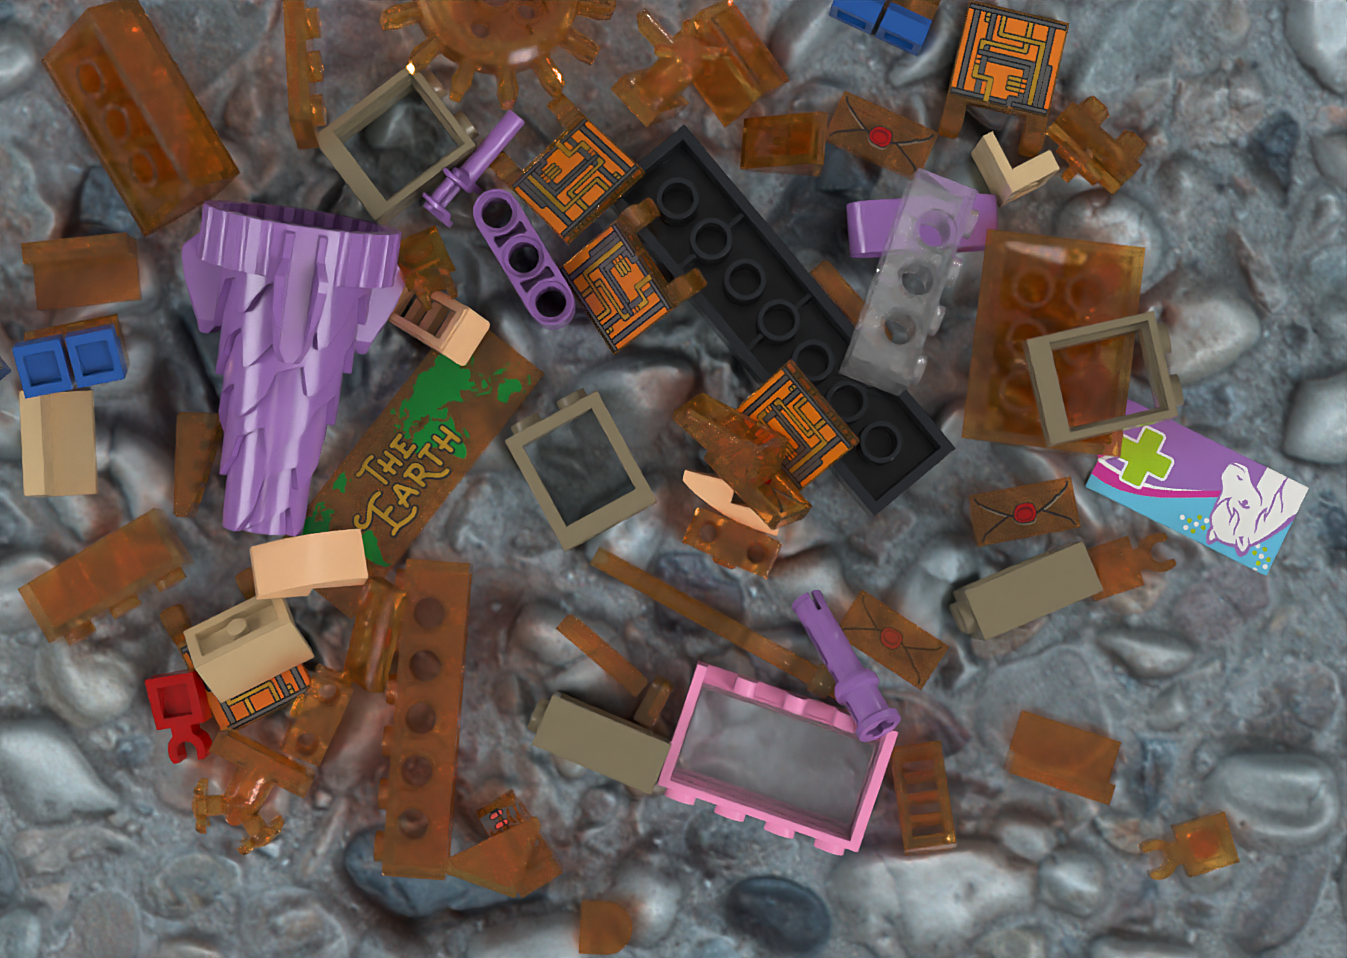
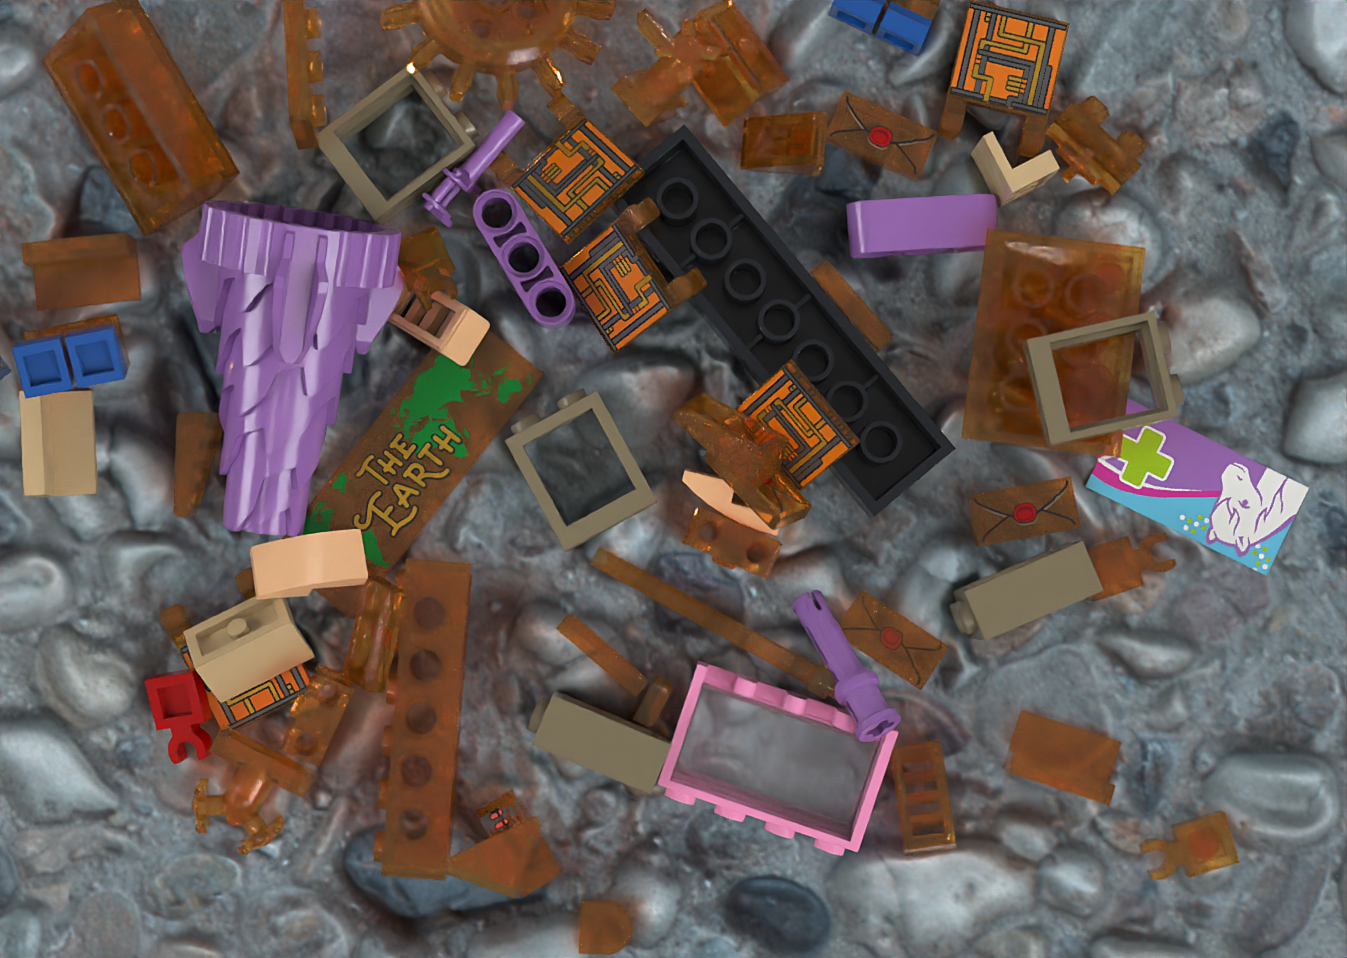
clear orange brick [18,508,195,646] -> none
clear brick [839,168,979,396] -> none

